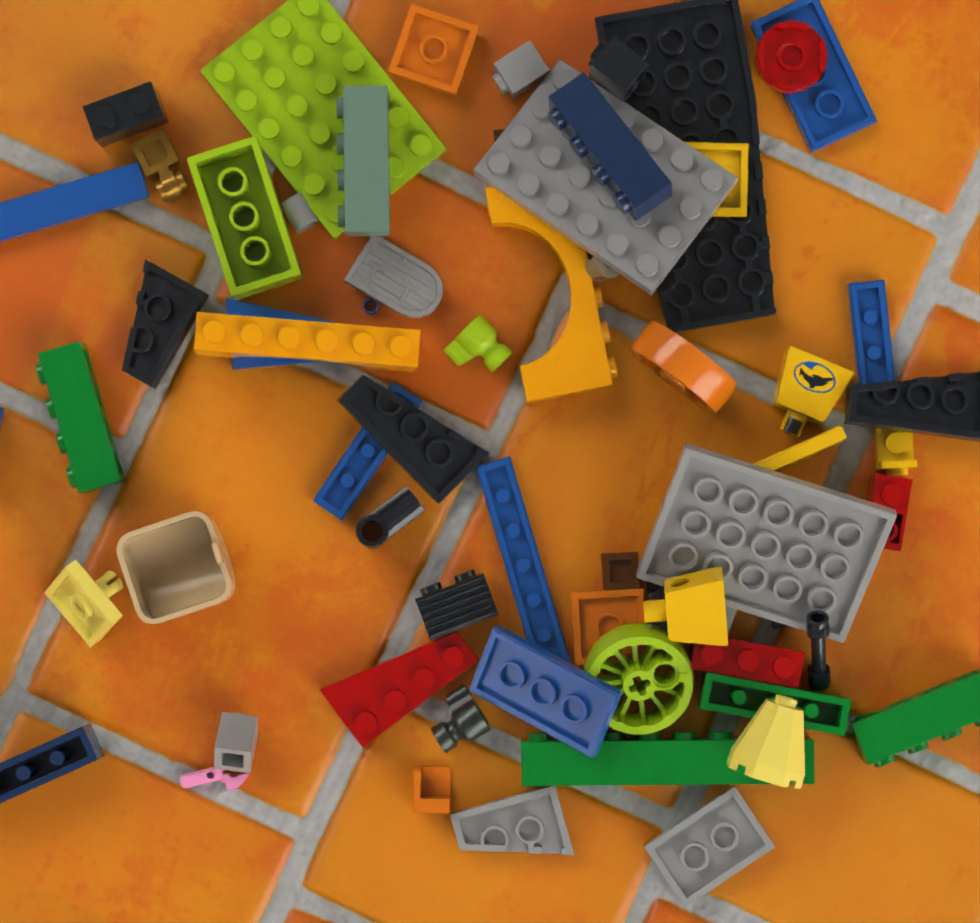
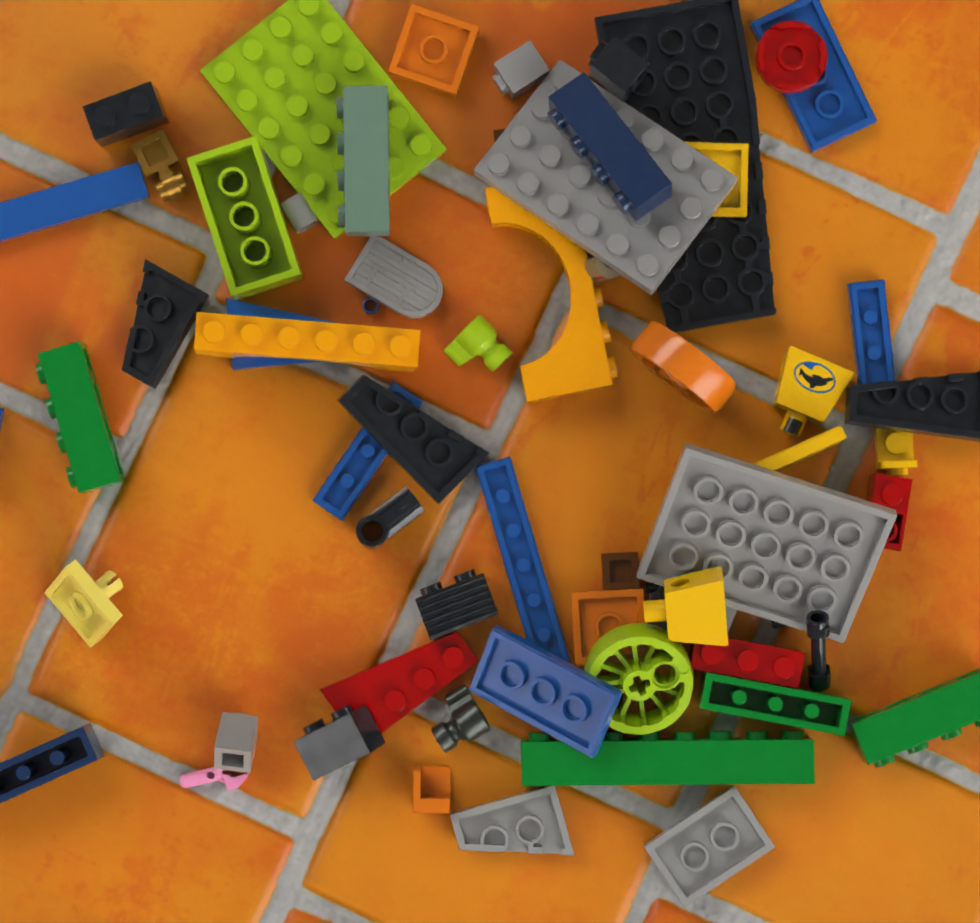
tan piece [116,511,236,624] -> none
light yellow cone [727,694,805,789] -> none
none -> brick [294,704,386,781]

